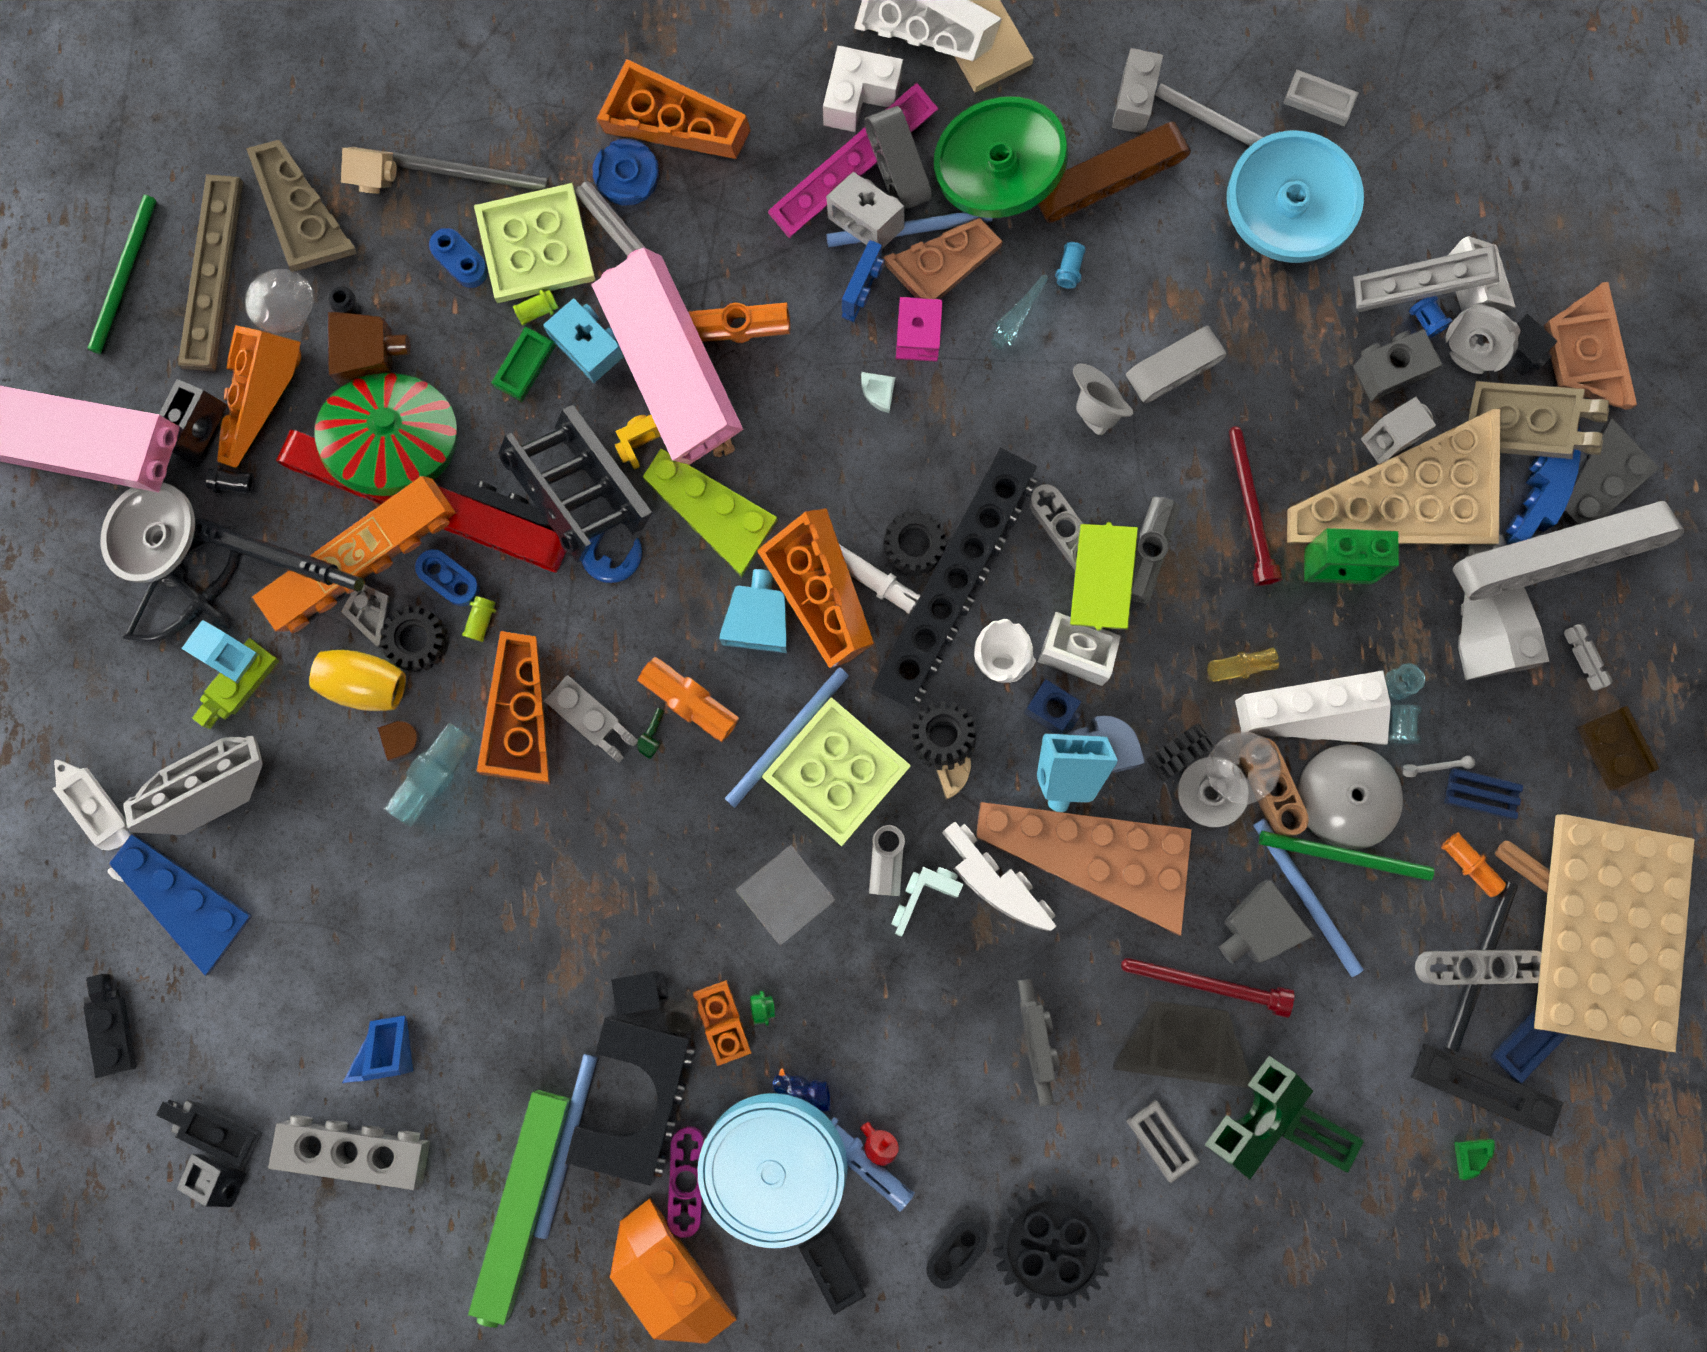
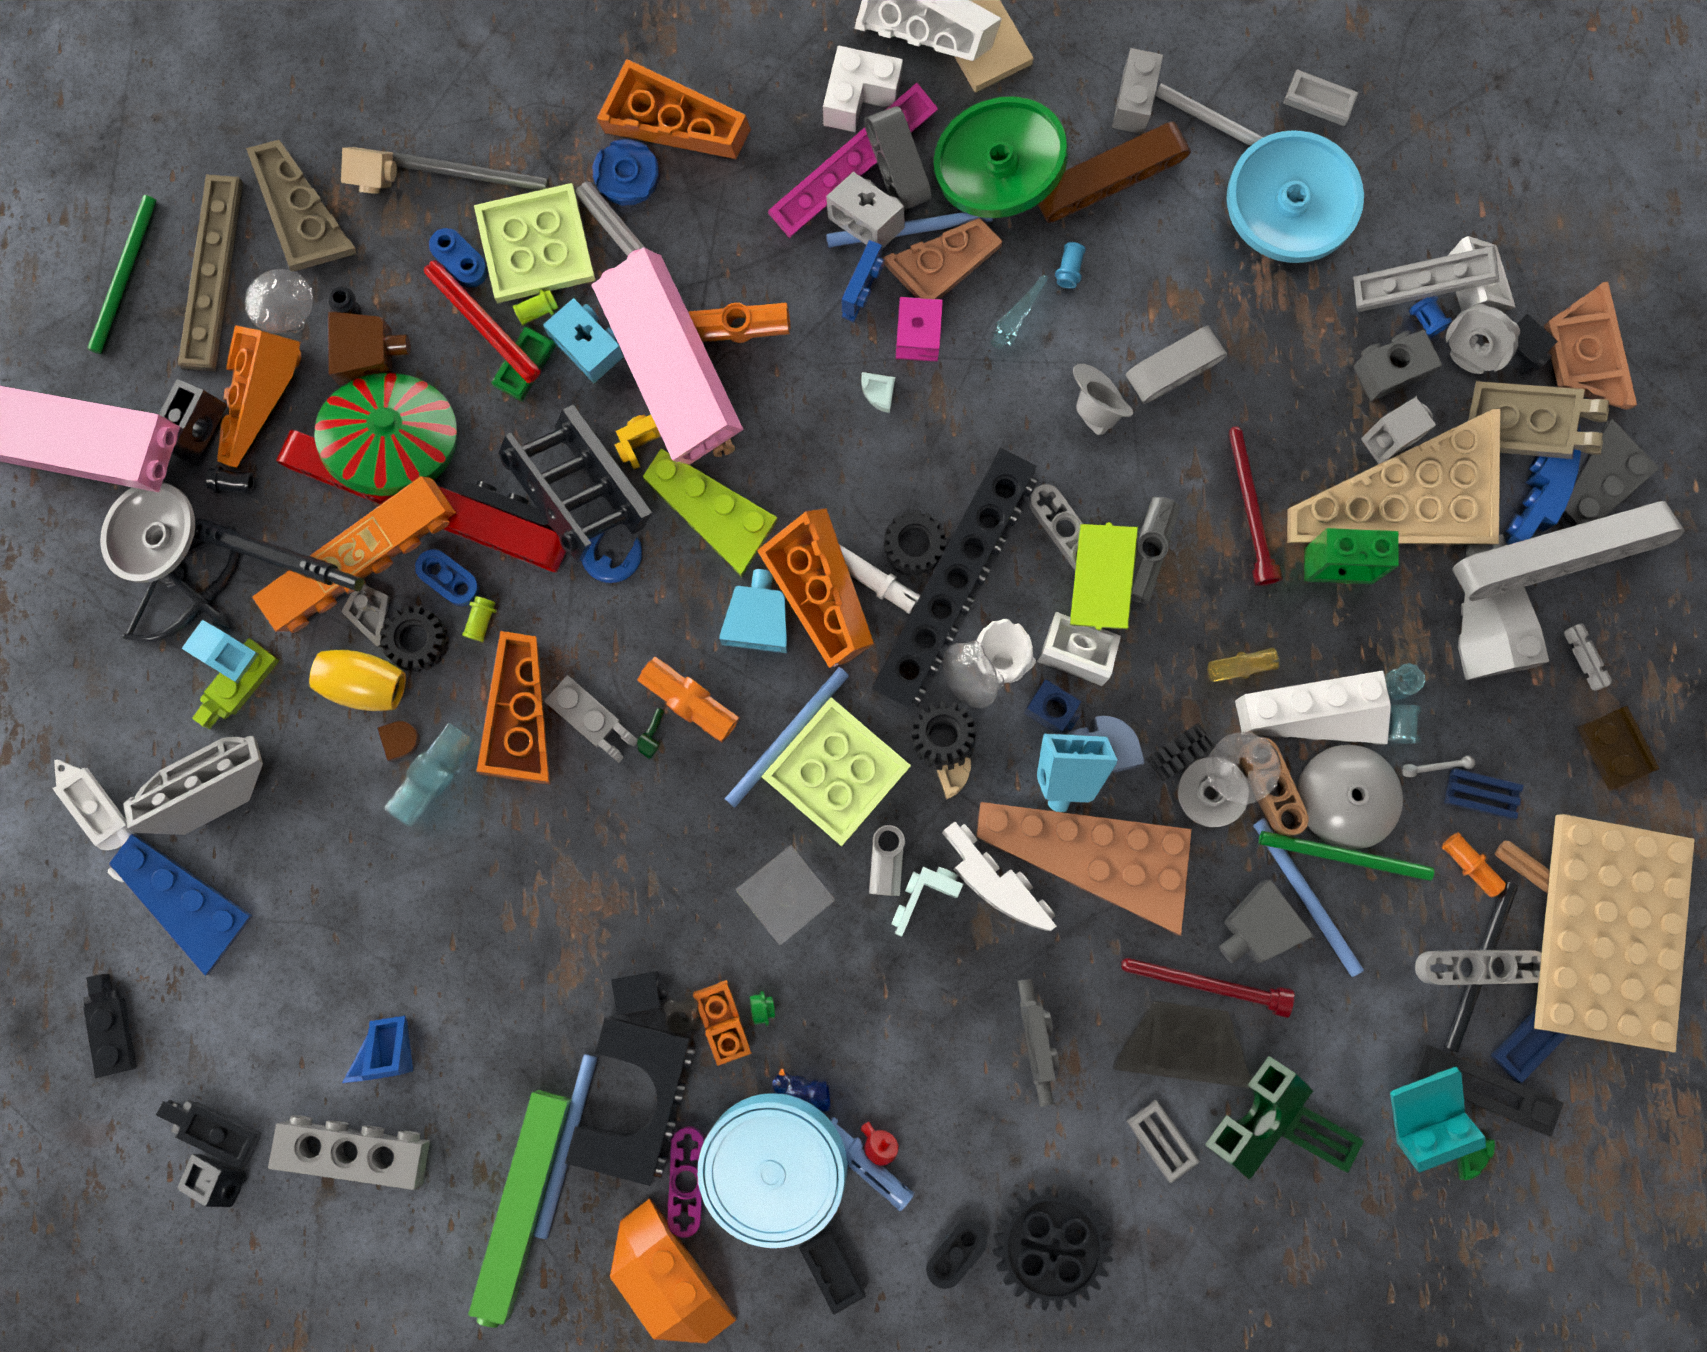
none -> red axle [423,260,541,383]
none -> clear dish [943,640,1004,708]
none -> teal bracket [1390,1067,1486,1173]

